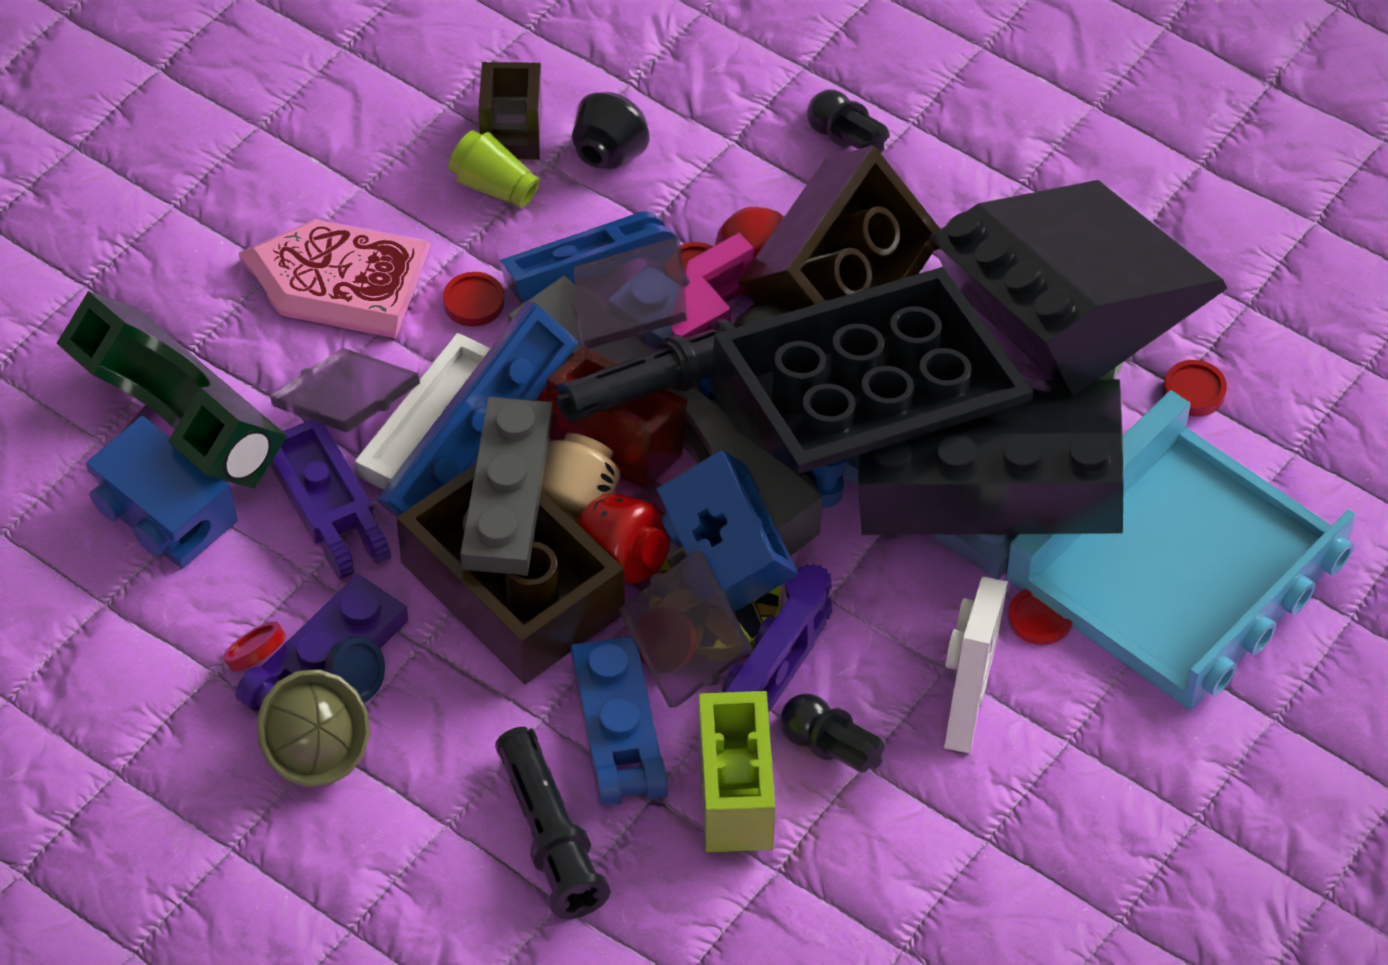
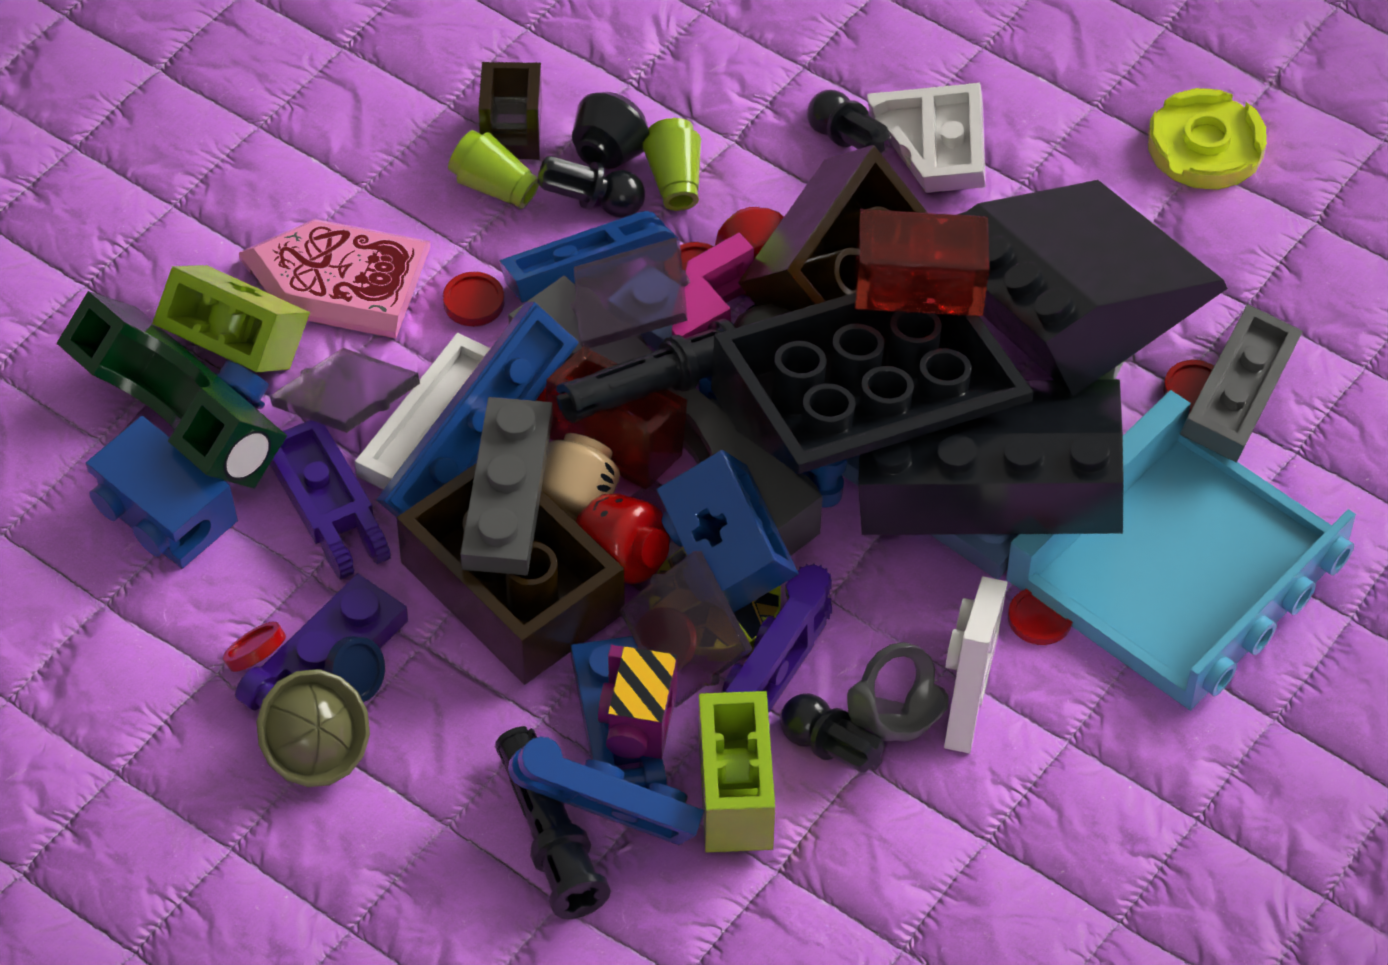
none -> lime brick [152,265,310,372]
none -> blue plate [216,360,269,409]
none -> blue plate [508,737,704,845]
none -> black axle [537,156,645,217]
none -> brick [598,645,677,759]
none -> lime cone [643,118,701,211]
none -> dark grey piece [847,642,949,742]
none -> clear red brick [855,209,989,316]
none -> white wing [868,83,986,193]
none -> neon yellow tile [1148,88,1267,190]
none -> dark grey plate [1180,304,1303,463]

